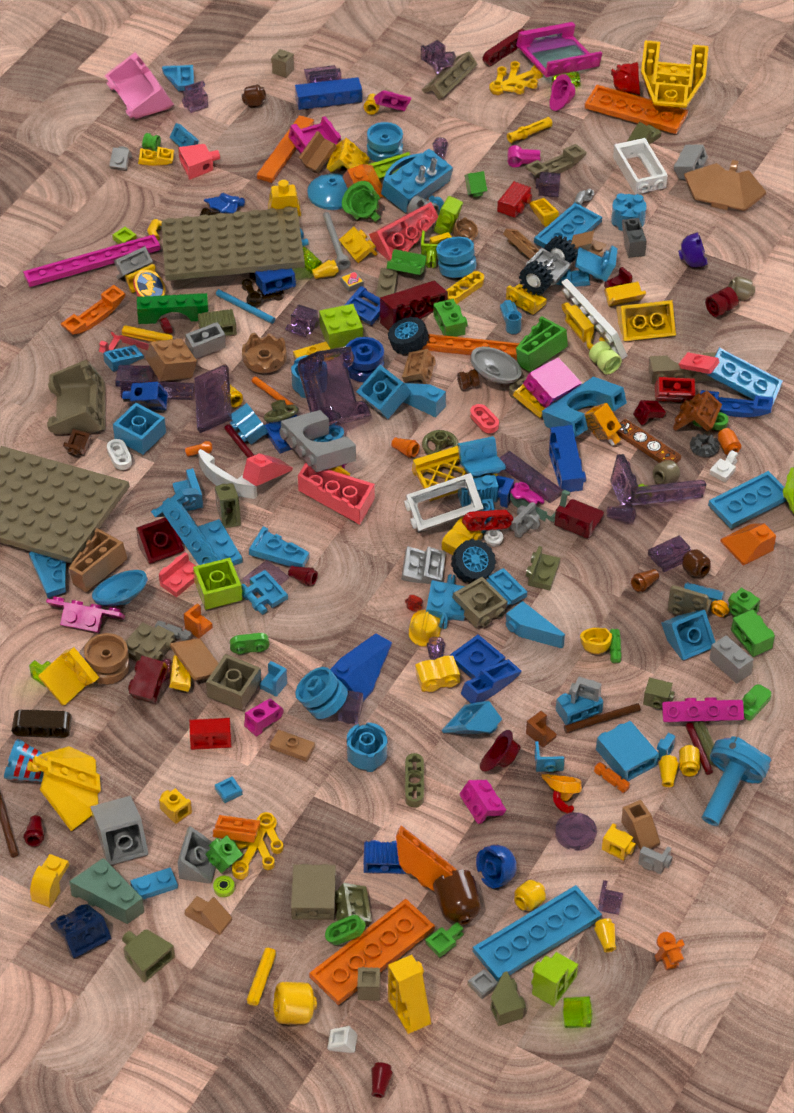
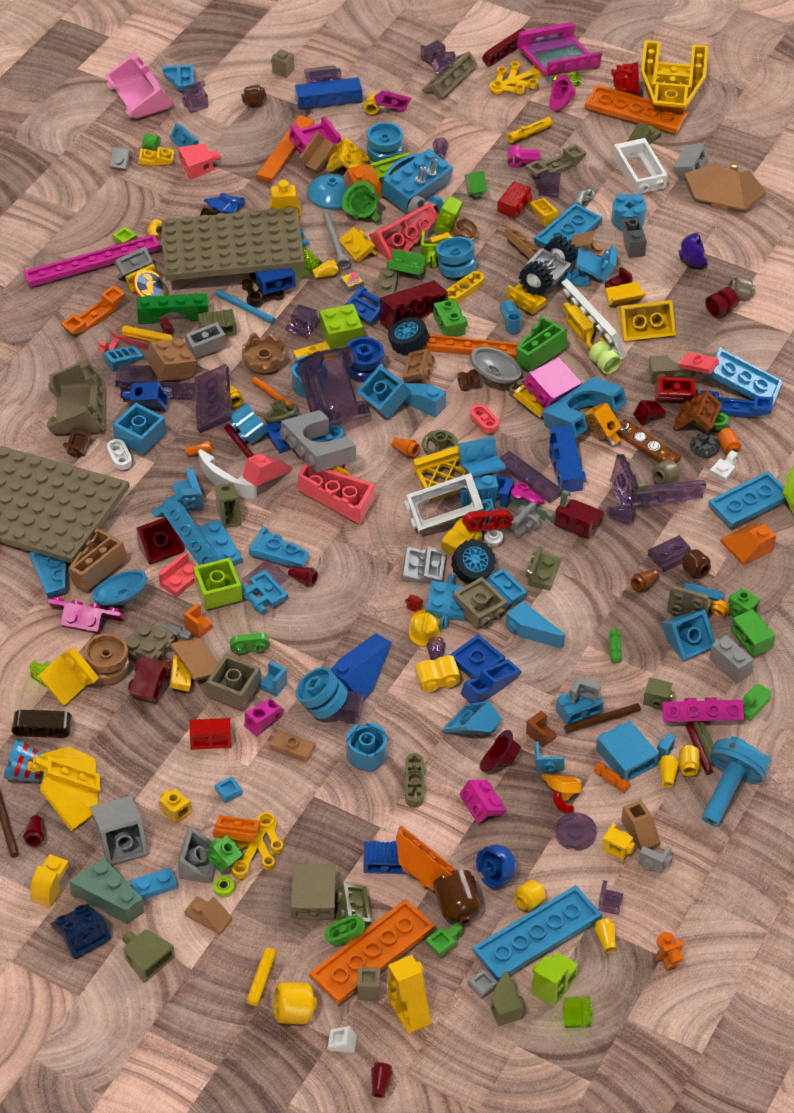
yellow helmet [580,628,612,654] -> none

